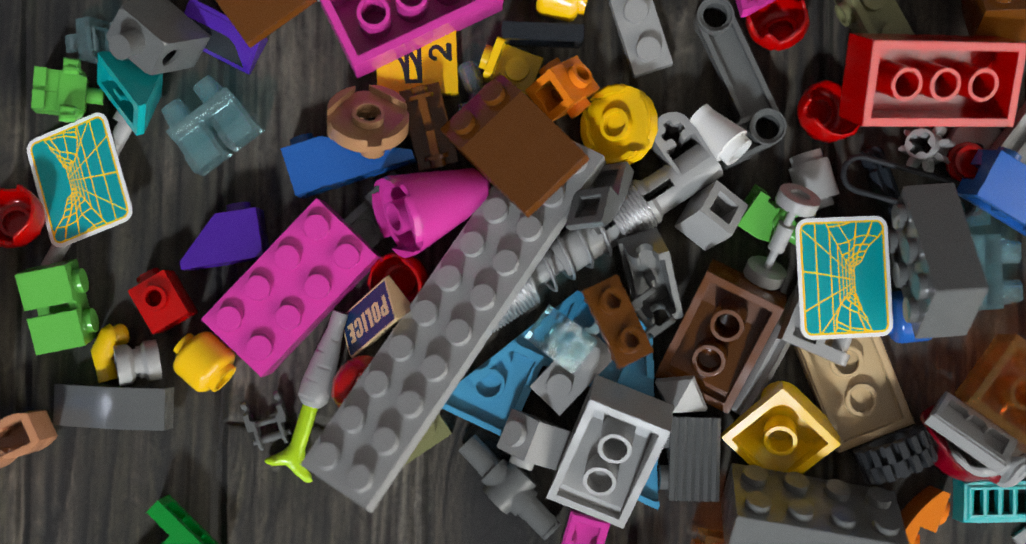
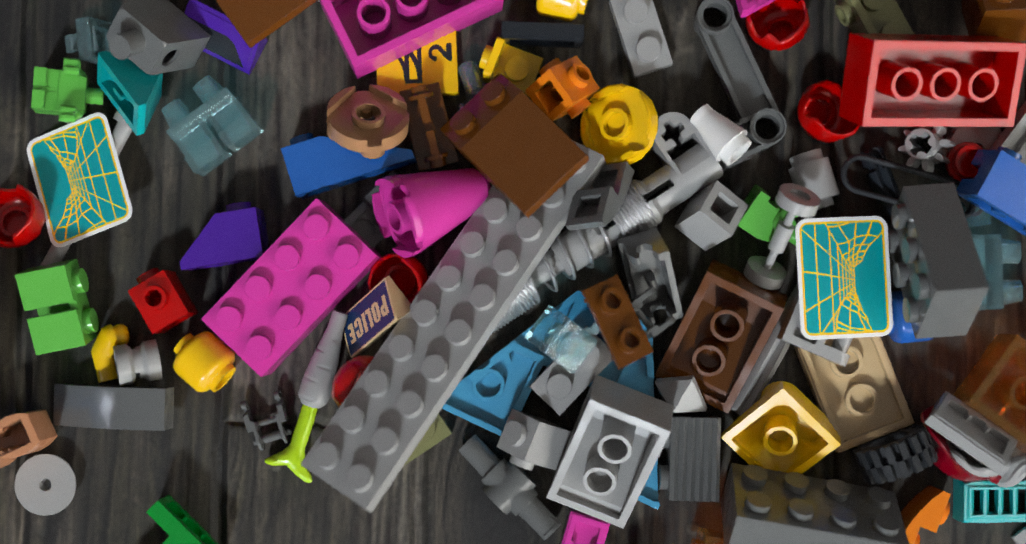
none -> light grey piece [14,454,77,516]

